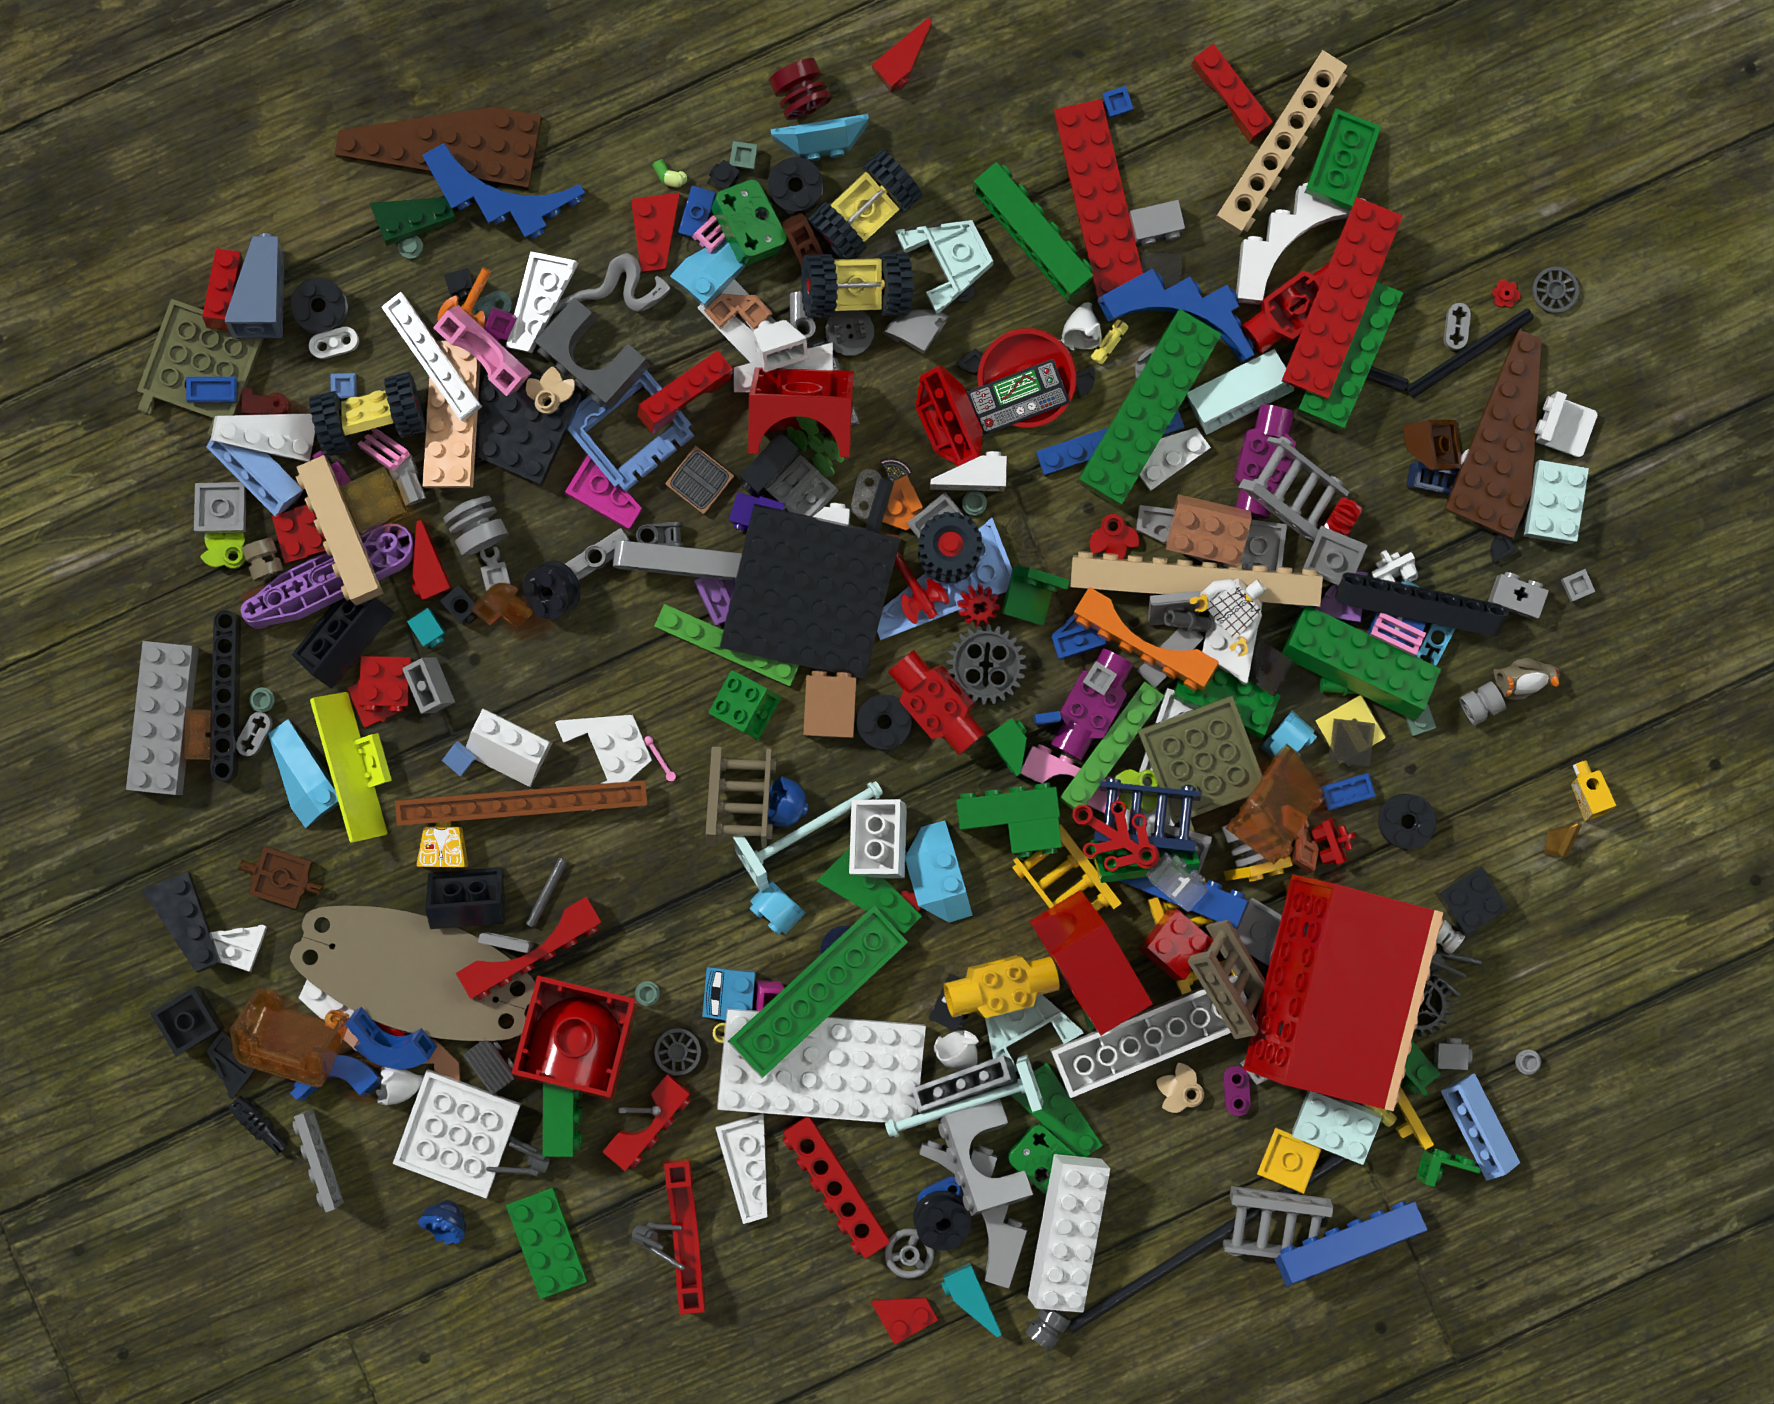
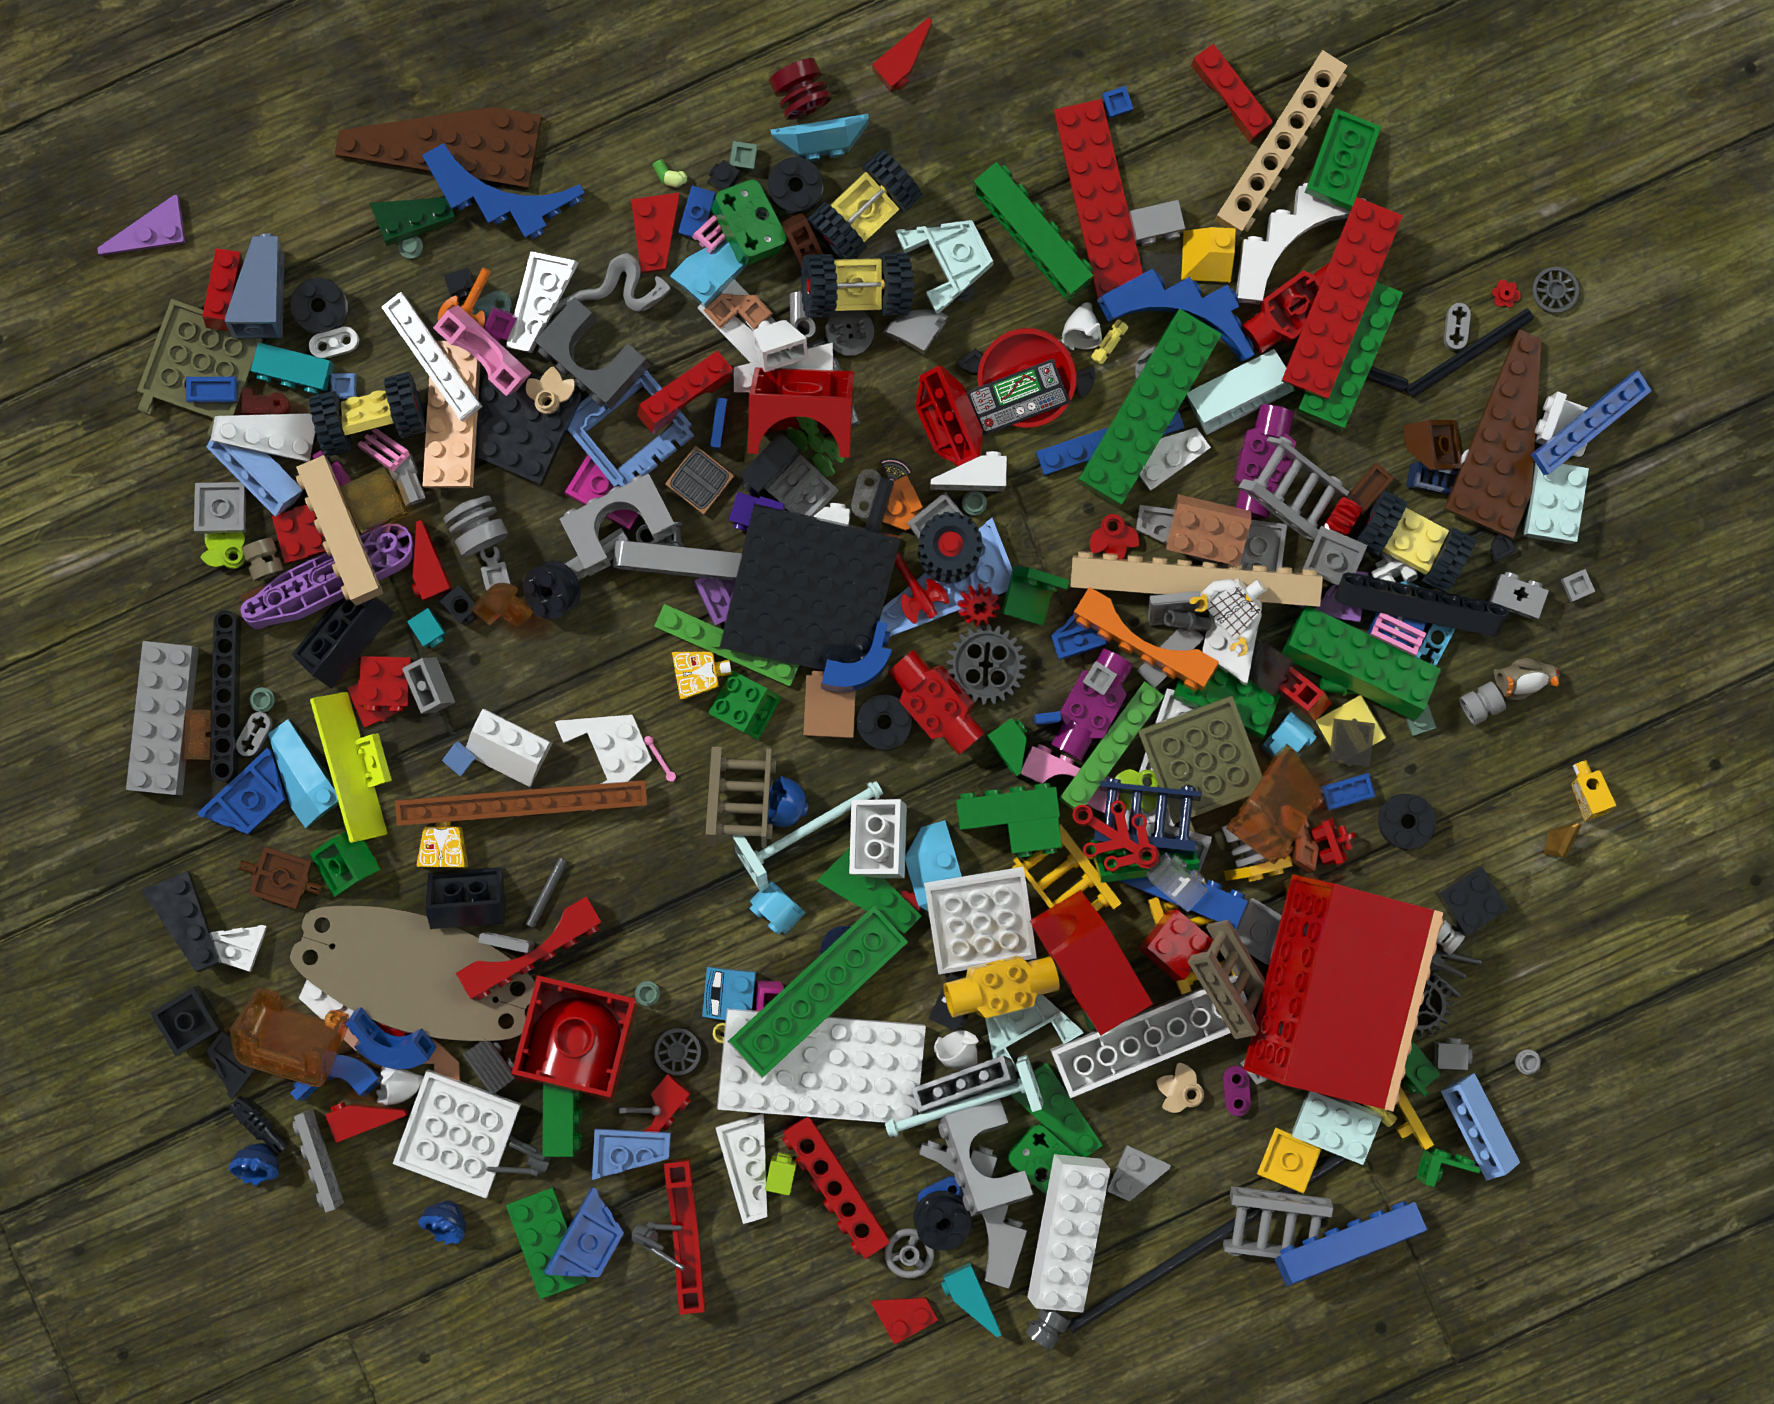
none -> medium lavender wing [97,195,186,256]
none -> blue wing [197,748,286,834]
none -> blue hair [229,1143,279,1186]
none -> teal brick [251,342,334,395]
none -> green slope [310,831,380,897]
none -> red slope [325,1102,410,1143]
none -> blue wing [543,1188,624,1277]
none -> light grey arch [559,474,678,576]
none -> medium blue wing [592,1129,671,1180]
none -> yellow torso [672,652,732,700]
none -> blue tile [711,398,728,451]
none -> lime brick [765,1152,797,1195]
none -> blue arch [821,621,892,692]
none -> white plate [924,867,1037,974]
none -> light grey wing [1107,1145,1171,1201]
none -> yellow slope [1181,227,1236,283]
none -> red slope [1255,651,1331,721]
none -> reddish brown tile [1345,462,1395,516]
none -> plate [1356,490,1476,593]
none -> blue plate [1531,370,1652,475]

